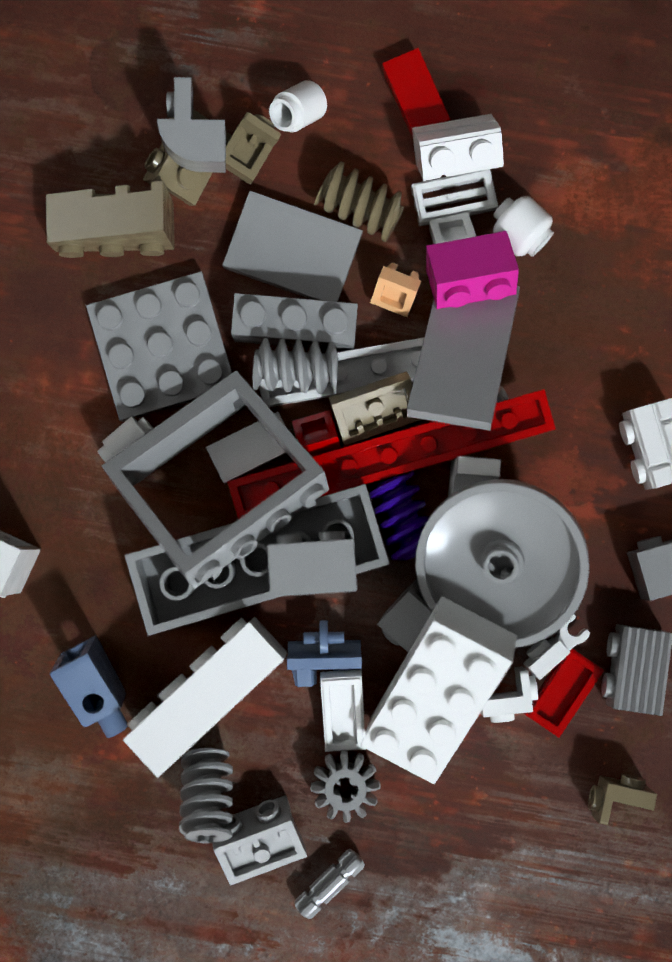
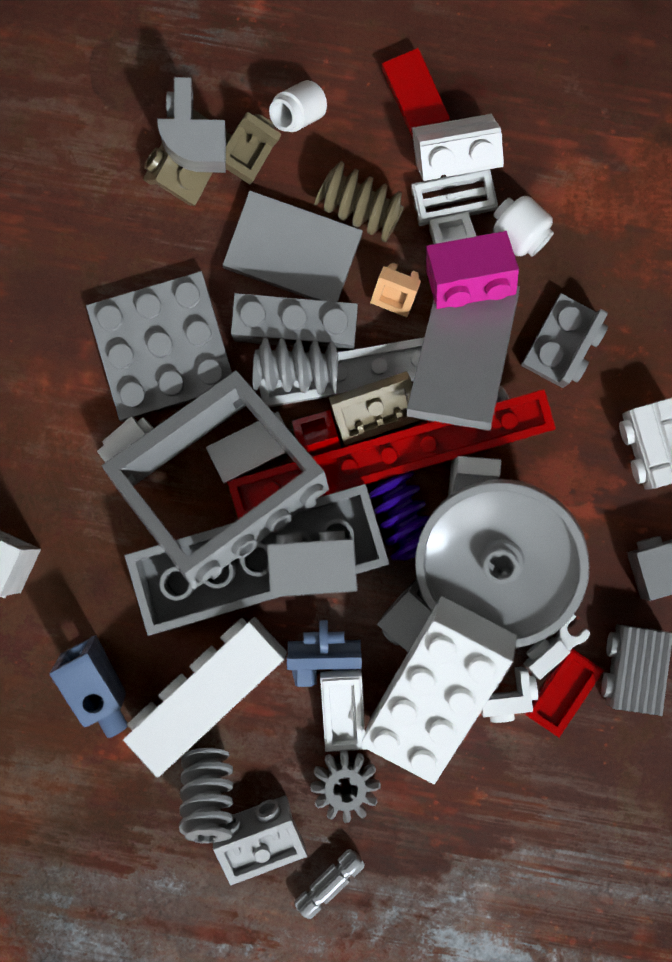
dark tan wedge [46,180,175,258] -> none
dark tan bracket [588,774,657,825] -> none
none -> light grey bracket [521,293,608,388]

